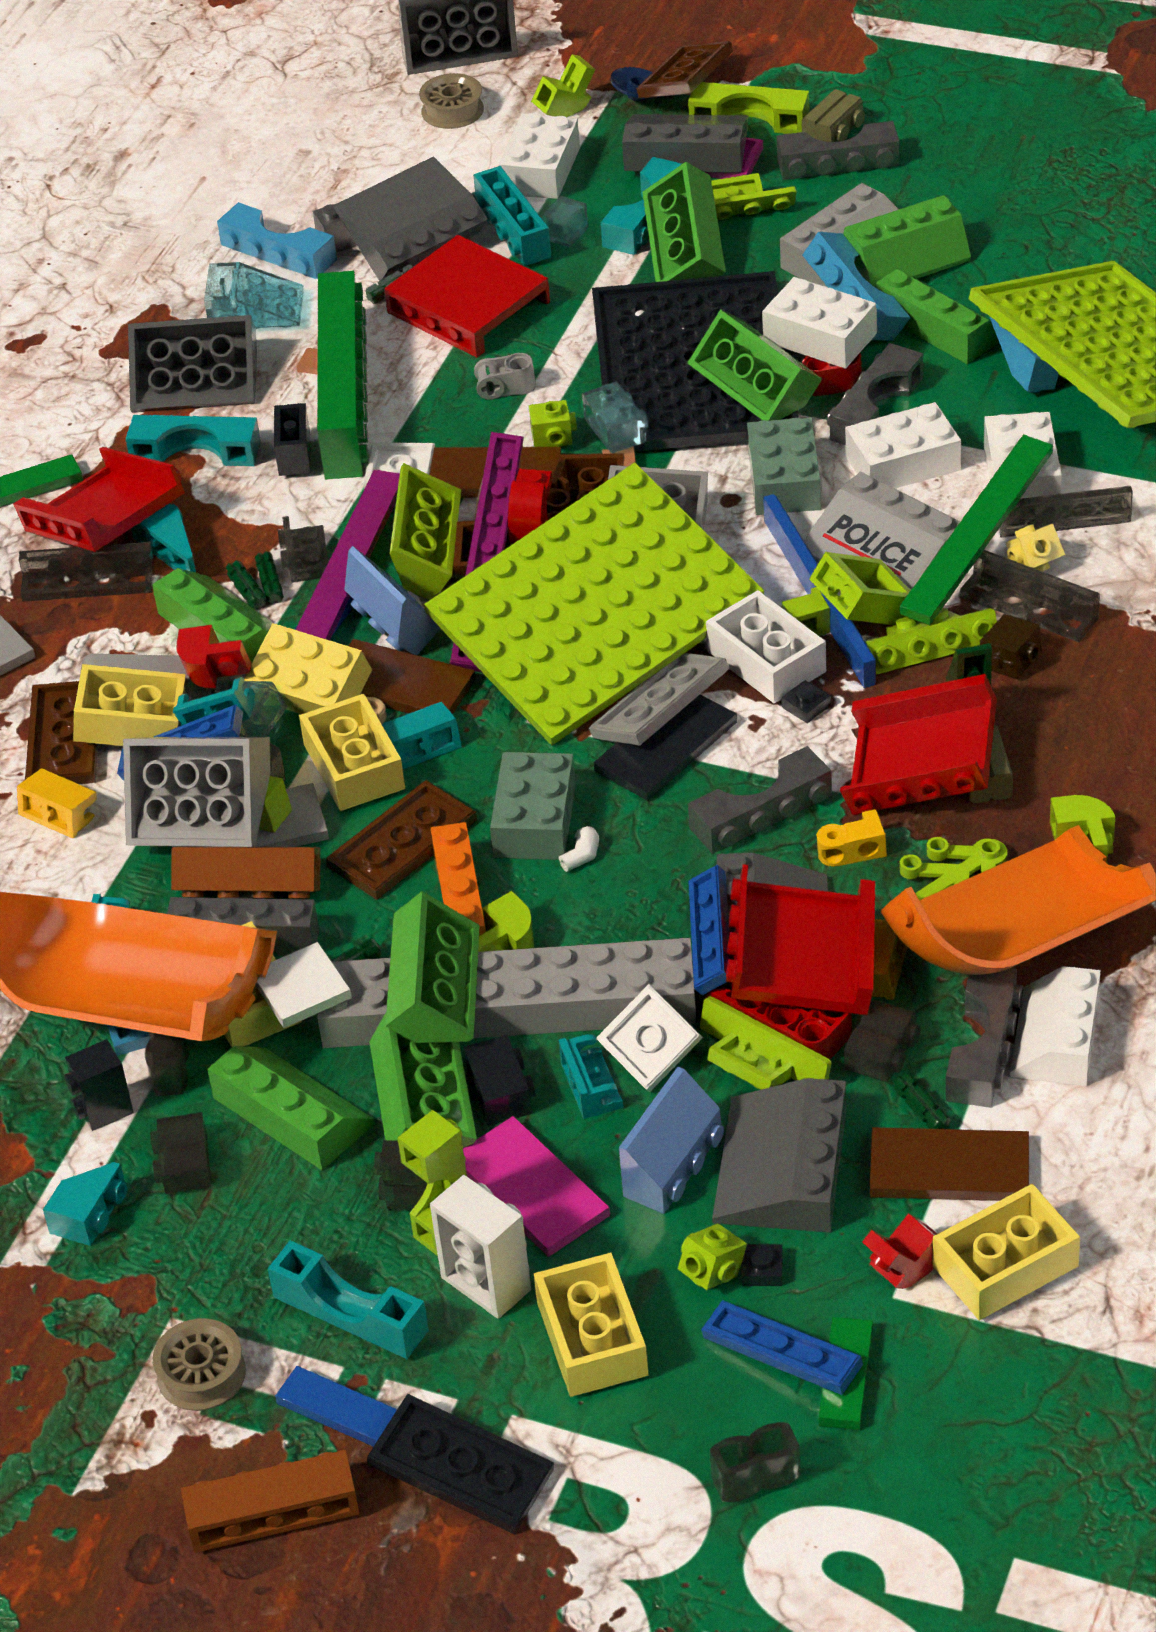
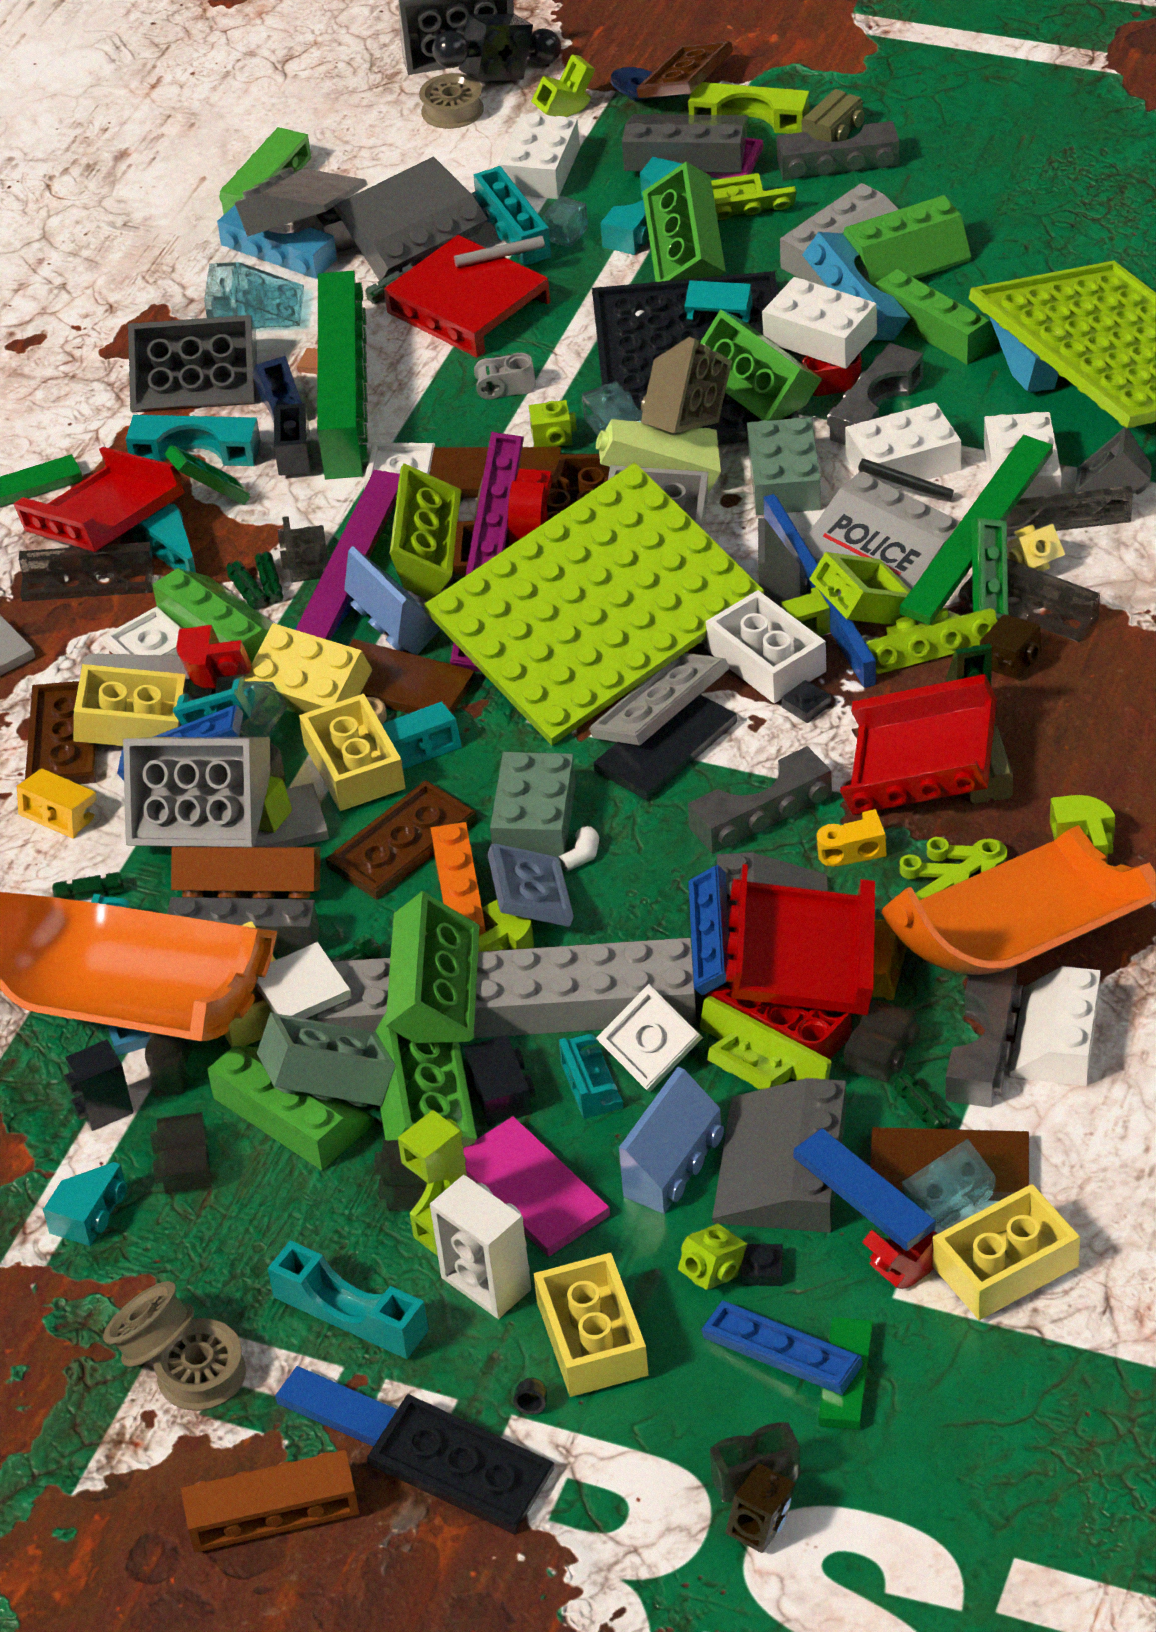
none -> dark green axle [52,872,124,900]
none -> white tile [102,606,182,655]
none -> dark tan wheel [103,1281,194,1367]
none -> green tile [164,445,251,505]
none -> bright green brick [219,127,311,215]
none -> dark grey slope [234,167,368,237]
none -> dark blue arch [252,356,302,423]
none -> sand green brick [257,1012,396,1107]
none -> black brick [432,14,561,81]
none -> light grey bar [454,236,545,268]
none -> sand blue tile [487,843,574,927]
none -> black hinge [513,1377,547,1414]
none -> yellowish green slope [596,419,721,494]
none -> dark tan wedge [641,337,732,434]
none -> teal hinge [684,280,753,323]
none -> dark brown head [725,1463,796,1553]
none -> dark grey slope [758,518,807,608]
none -> blue tile [793,1128,936,1251]
none -> pearl dark grey bar [858,458,954,502]
none -> clear light blue brick [902,1139,996,1229]
none -> green tile [971,518,1009,621]
none -> dark grey slope [1074,427,1152,500]

